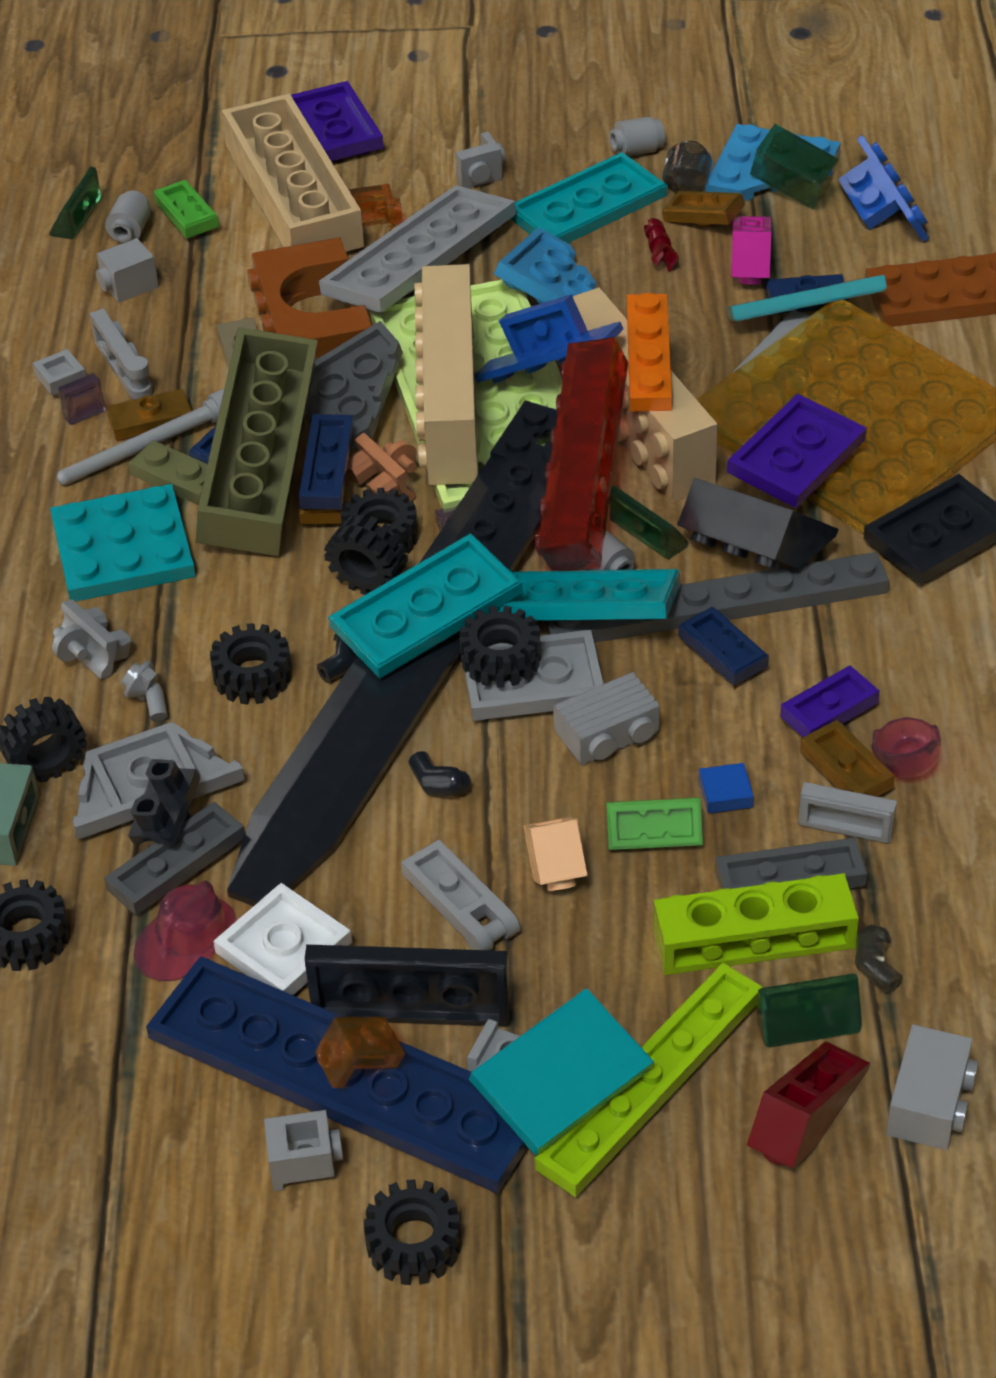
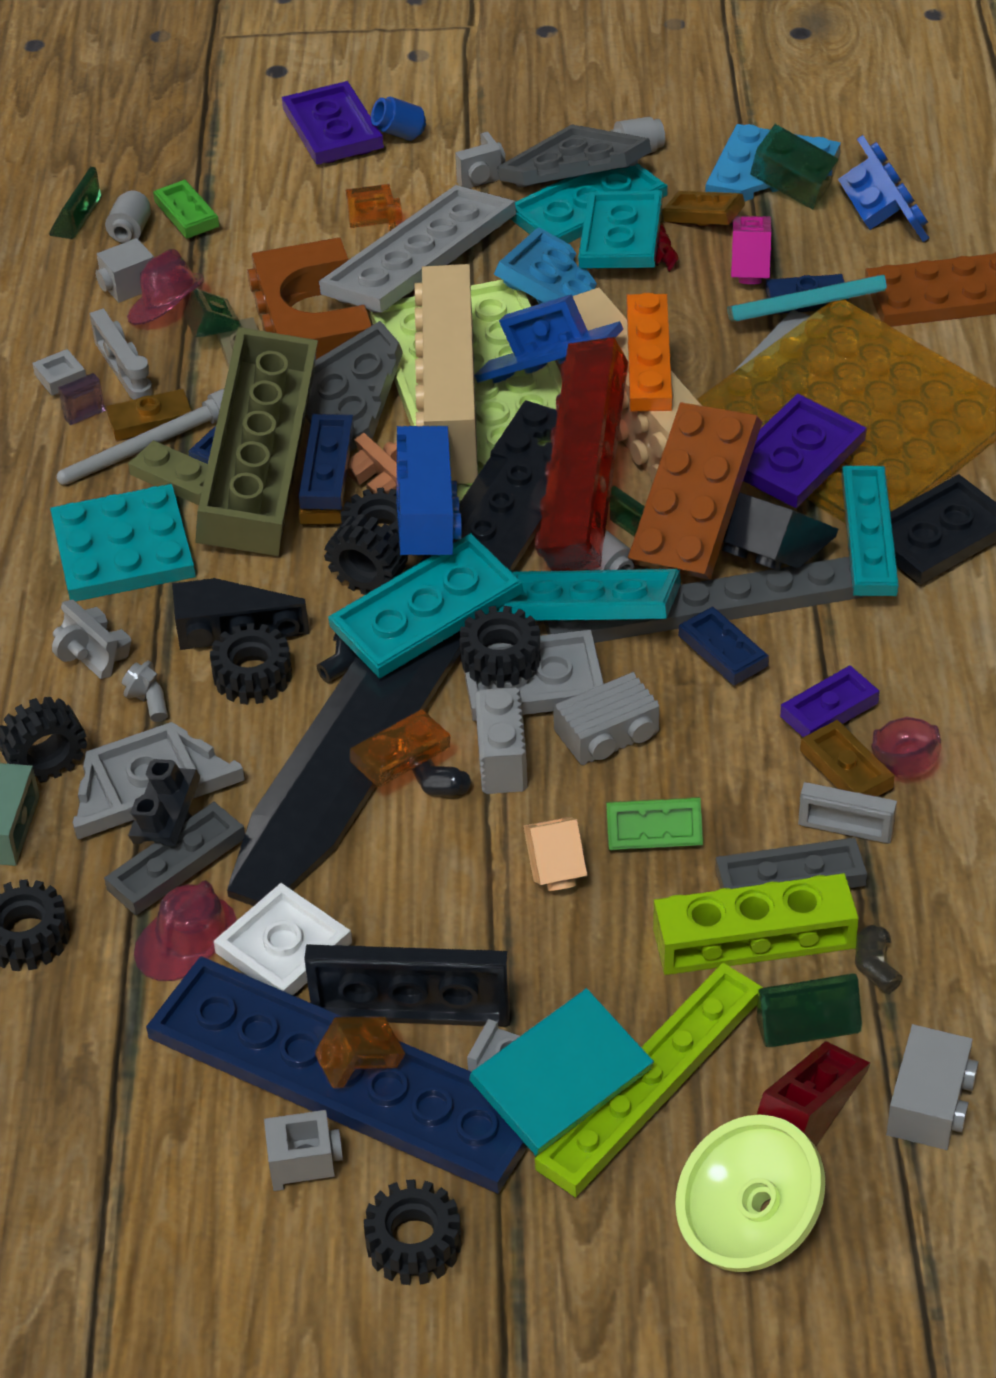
tan brick [222,93,364,253] -> none
light grey plate [401,839,520,950] -> none
clear smoke head [662,140,713,194] -> none
blue tile [698,763,754,813] -> none
none -> clear pink piece [127,249,205,325]
none -> black slope [172,578,309,650]
none -> clear green slope [184,288,241,337]
none -> clear orange plate [350,709,451,788]
none -> blue brick [371,96,426,141]
none -> blue wedge [396,426,461,555]
none -> light grey brick [475,687,528,794]
none -> dark grey plate [497,124,652,187]
none -> teal tile [578,190,663,268]
none -> dark orange plate [628,402,762,580]
none -> yellowish green dish [675,1115,825,1272]
none -> teal tile [841,466,899,596]

